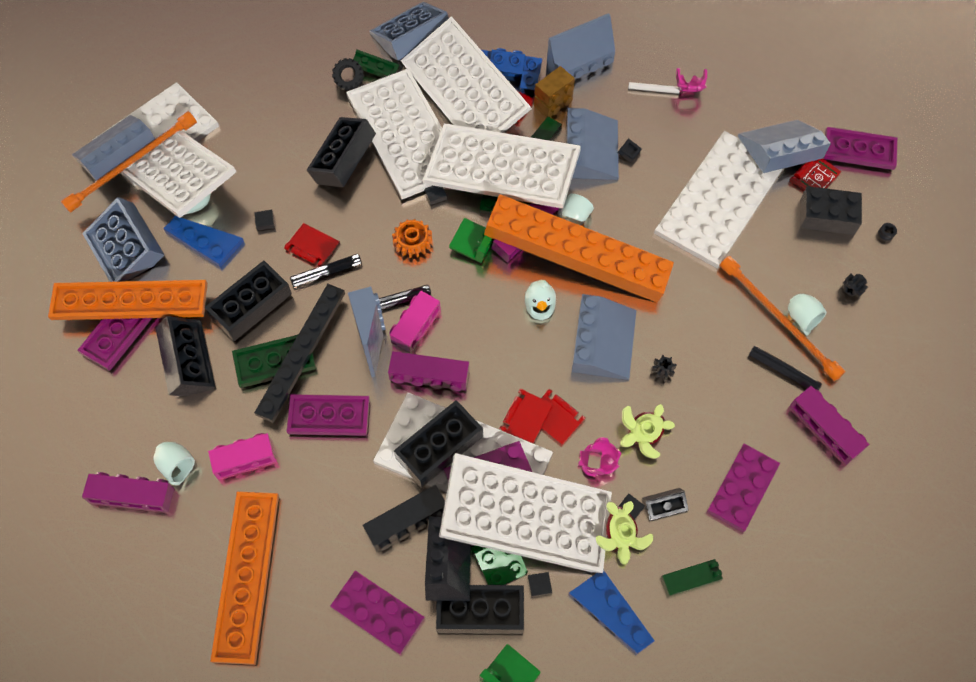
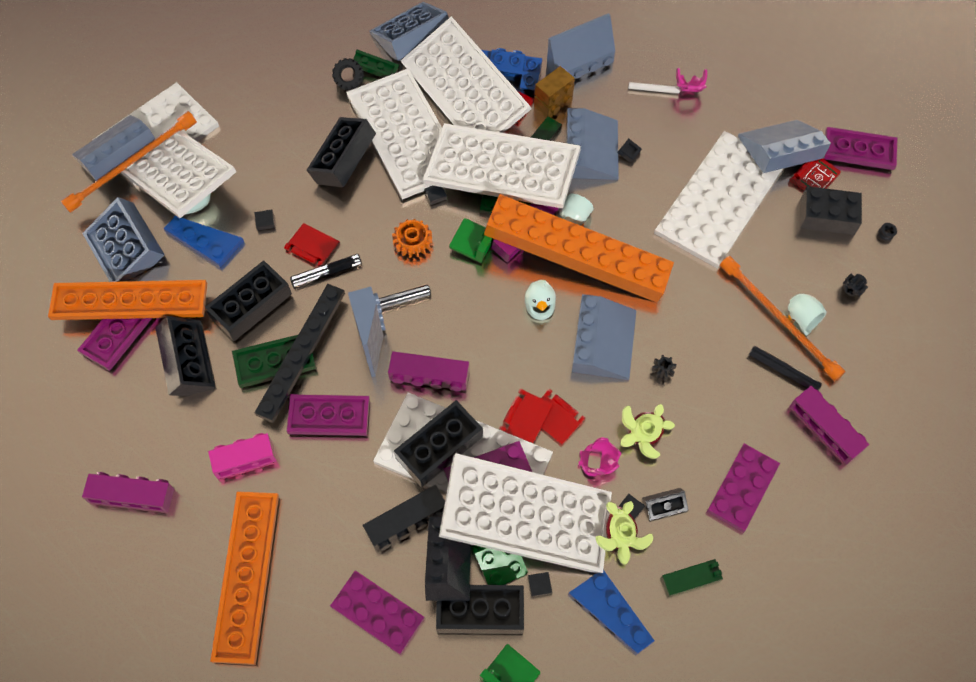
light aqua piece [153,442,195,485] -> none
dark pink brick [389,291,441,353] -> none

